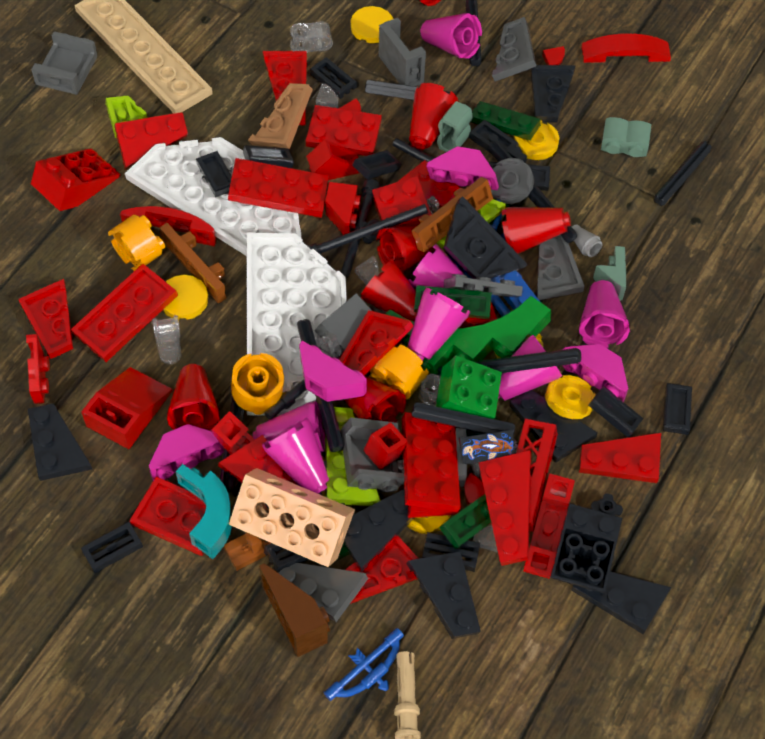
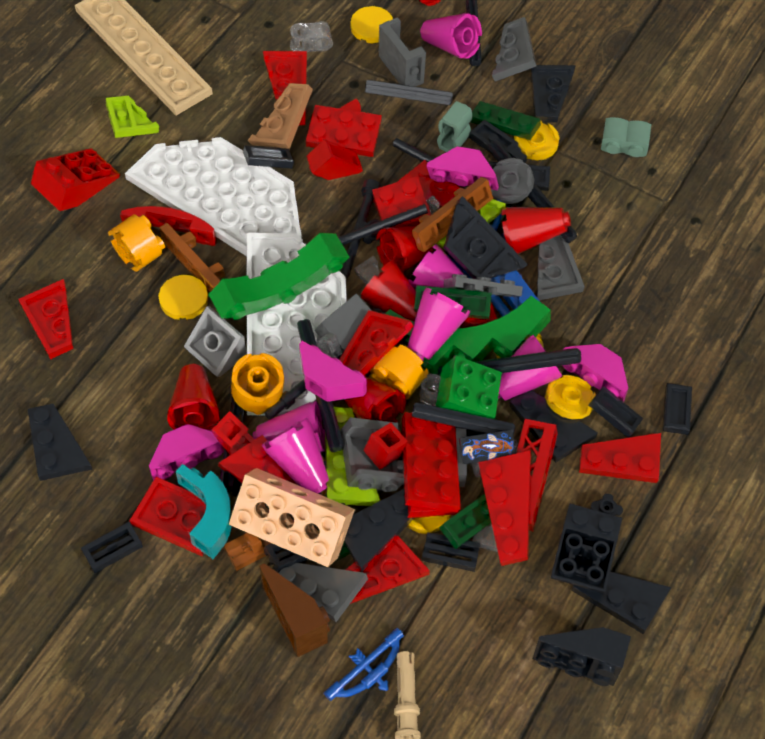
red wing [26,334,50,404] -> none
dark grey panel [31,32,98,95] -> none
red plate [71,264,178,362] -> none
red slope [81,367,173,449] -> none
red wing [114,112,188,170] -> none
clear piece [152,315,182,364] -> none
black tile [196,151,232,197] -> none
red plate [228,158,329,218] -> none
black tile [310,57,357,99] -> none
clear tile [316,83,338,108] -> none
red slope [325,182,361,235] -> none
black tile [352,150,402,180] -> none
black wing [406,552,481,639] -> none
red cone [409,83,459,150] -> none
red tile [464,473,485,506] -> none
red slope [523,473,575,579] -> none
red tile [542,46,565,65] -> none
light grey cone [572,224,603,257] -> none
dark pink cone [579,280,630,348] -> none
red slope [581,34,671,63] -> none
sand green slope [593,246,626,300] -> none
black axle [654,141,712,206] -> none
none -> light grey slope [184,306,246,377]
none -> green brick [208,233,349,320]
none -> black slope [532,627,631,686]

